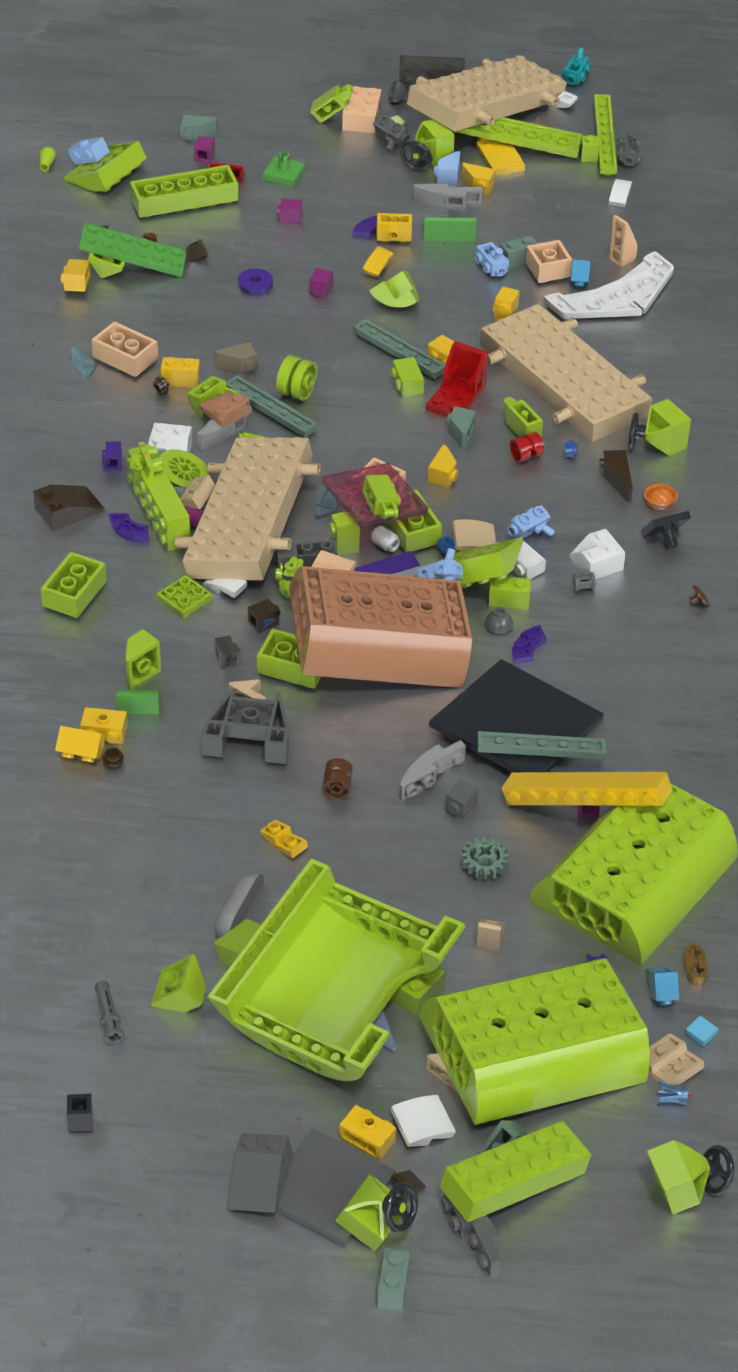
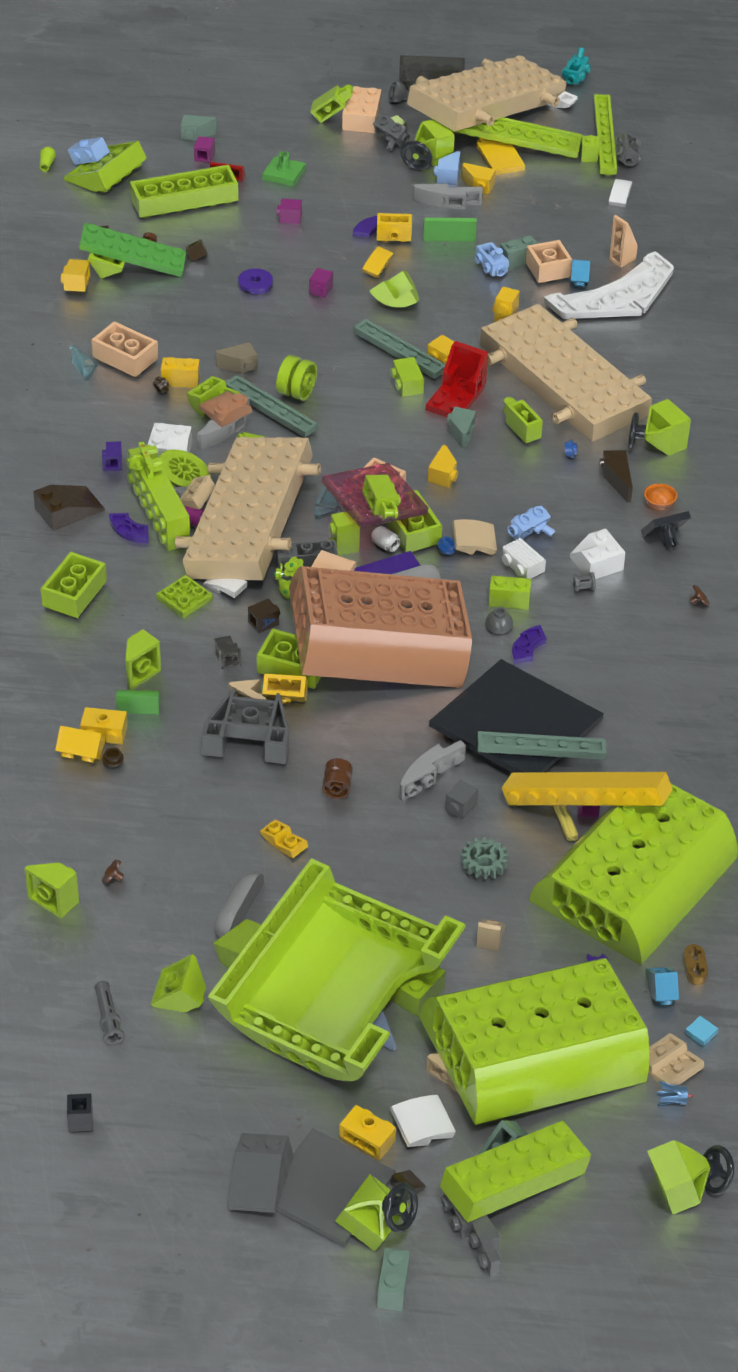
light blue brick [417,548,463,581] -> none
lime slope [443,537,523,588] -> none
red wheel [509,432,545,463] -> none
none -> lime slope [24,862,79,919]
none -> reddish brown plant [102,859,124,883]
none -> yellow brick [262,674,308,704]
none -> light yellow axle [553,805,578,842]

